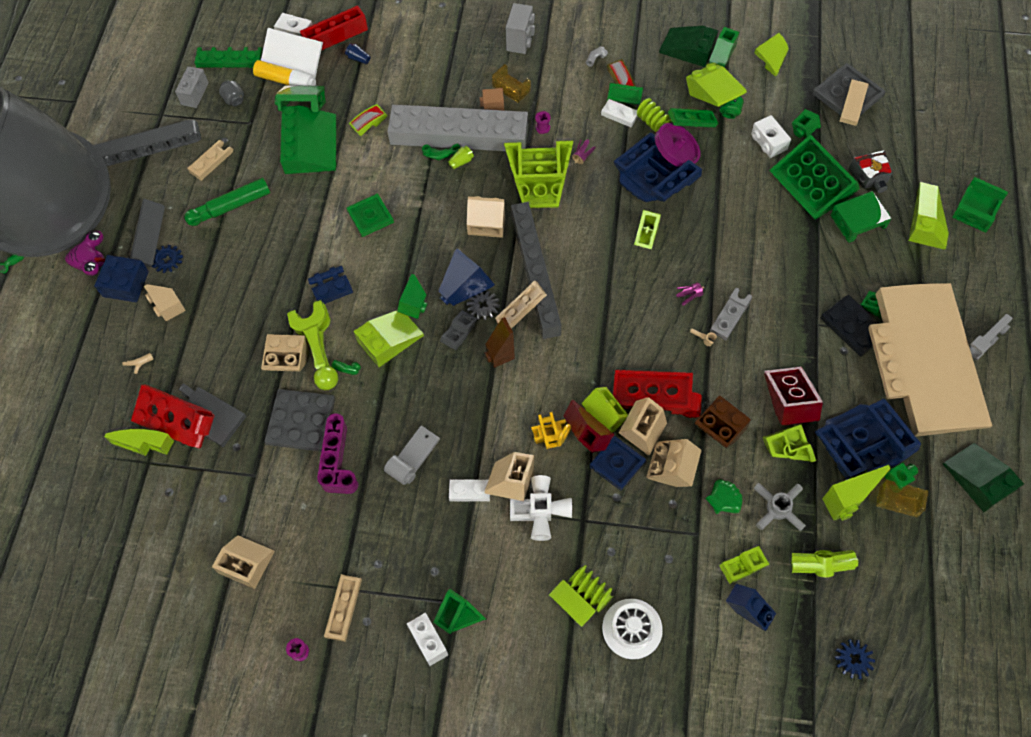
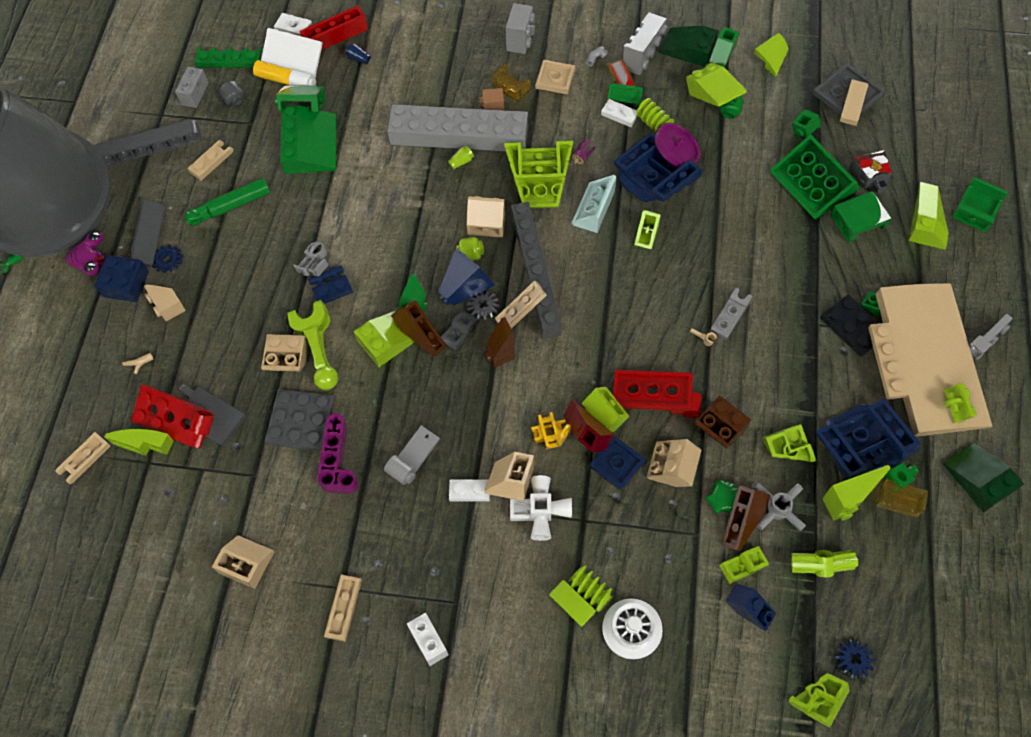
magenta bush [286,638,309,662] -> none
green arm [331,360,361,375] -> none
green plate [346,193,394,237] -> none
slope [349,104,388,136] -> none
green arm [422,144,460,160] -> none
green slope [433,589,486,634] -> none
magenta bush [535,111,551,134] -> none
tan slope [619,397,667,455] -> none
green tile [668,108,718,128] -> none
flat silver piece [676,282,704,306] -> none
white brick [751,115,791,158] -> none
dark red slope [764,367,823,425] -> none
none -> tan hinge [56,432,110,484]
none -> light grey piece [293,241,329,276]
none -> reddish brown slope [391,300,447,357]
none -> lime head [456,237,484,261]
none -> tan plate [535,60,575,95]
none -> light aqua slope [571,175,616,233]
none -> light grey wedge [623,12,668,75]
none -> reddish brown slope [721,485,770,551]
none -> lime slope [789,673,850,728]
none -> lime hips [944,383,977,423]

